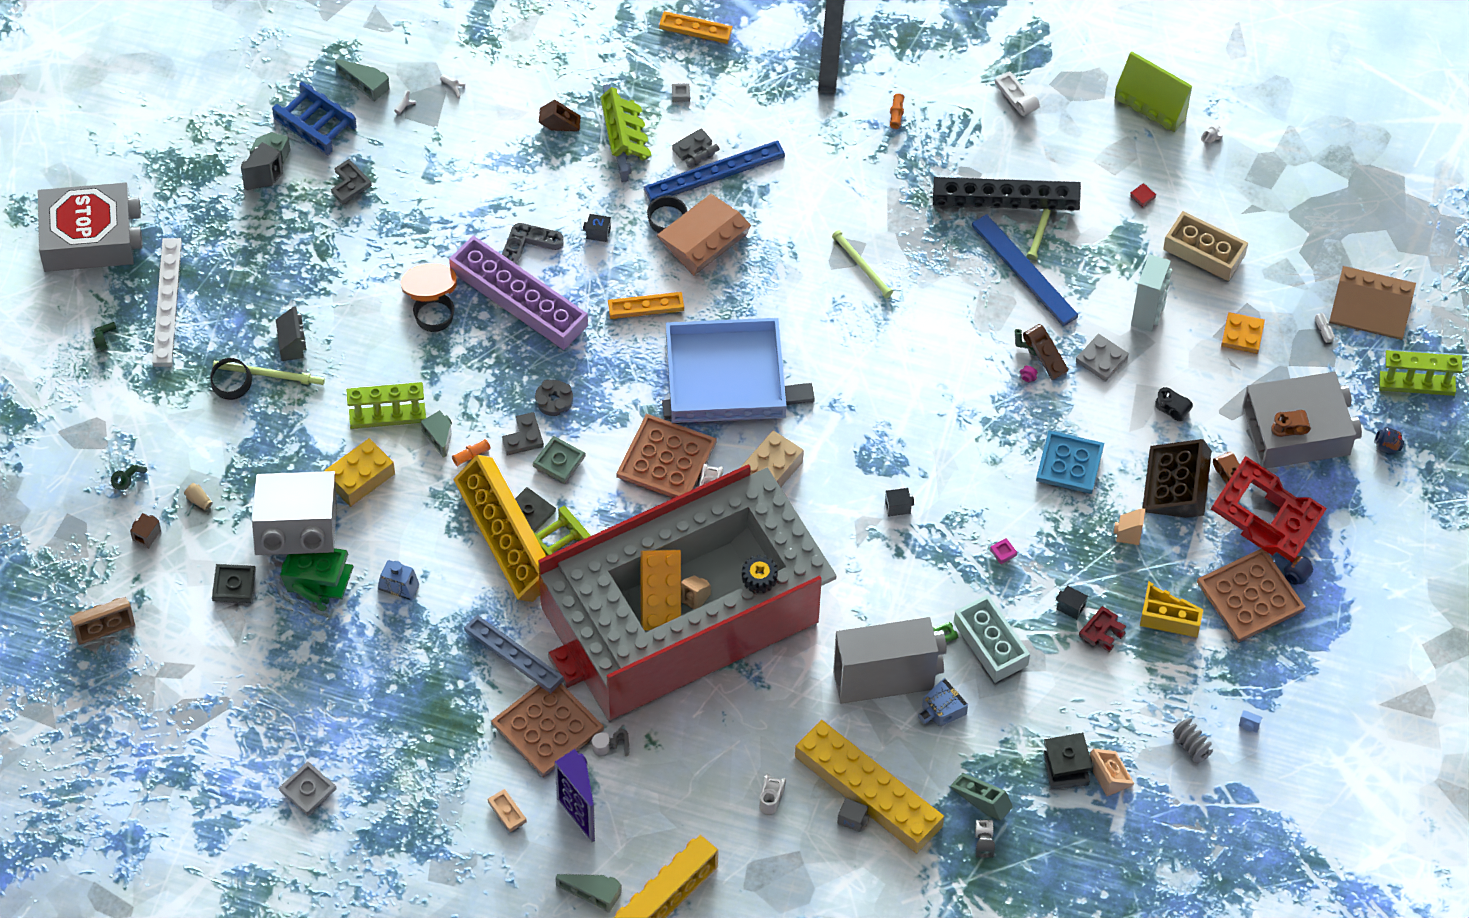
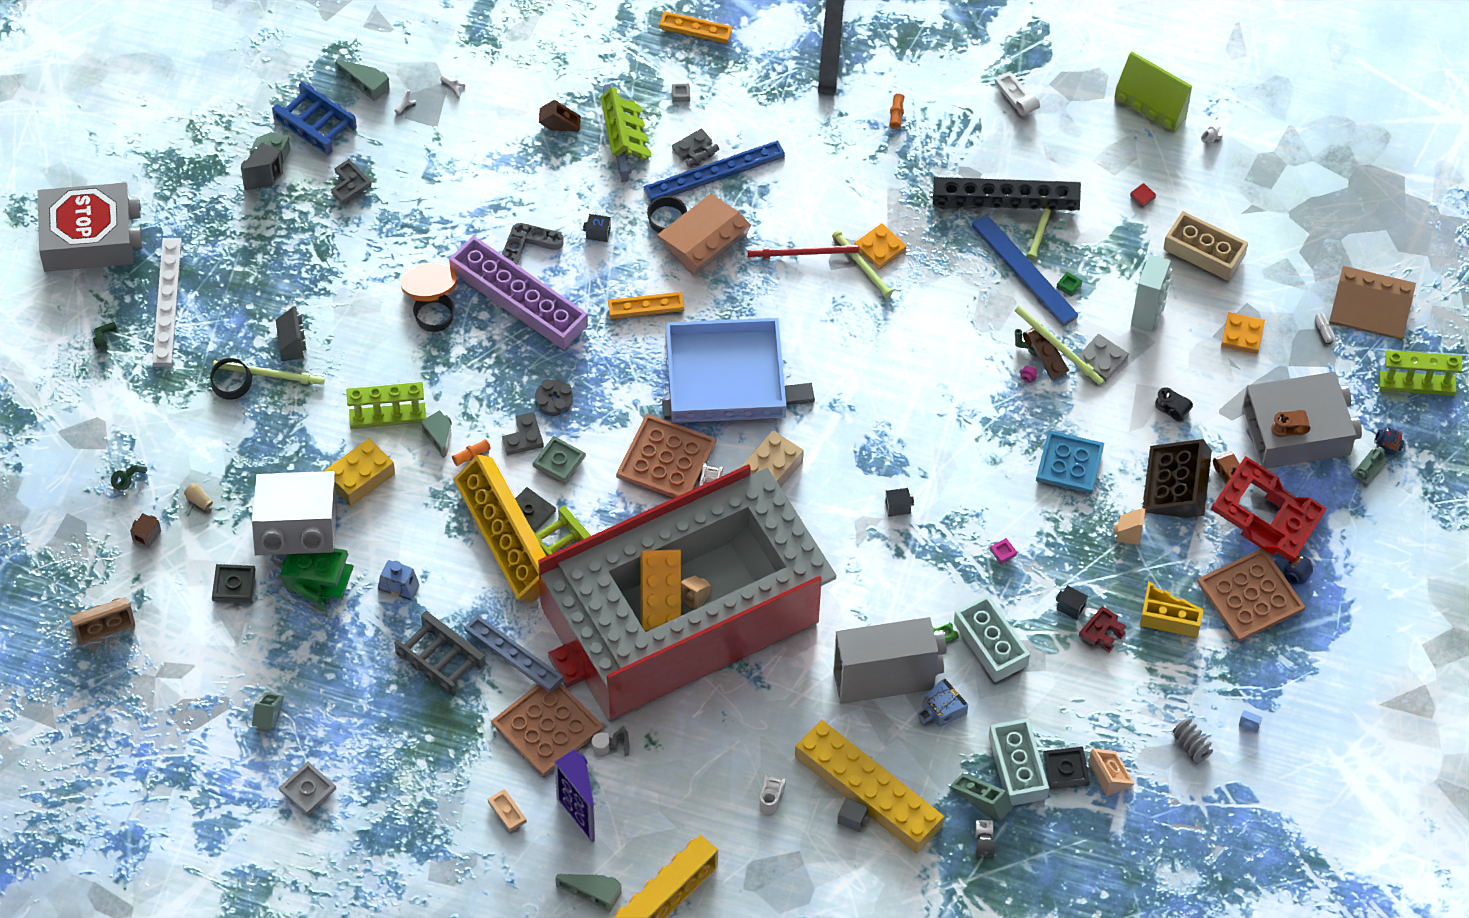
black wheel [742,555,778,593] -> none
pearl dark grey plate [1044,732,1093,777] -> none
none -> sand green slope [252,692,284,731]
none -> dark grey fence [394,610,486,696]
none -> red bar [748,245,859,259]
none -> light orange plate [854,223,907,269]
none -> light aqua brick [988,718,1049,806]
none -> yellowish green bar [1014,305,1104,385]
none -> green tile [1056,272,1082,297]
none -> sand green hinge [1351,447,1388,485]

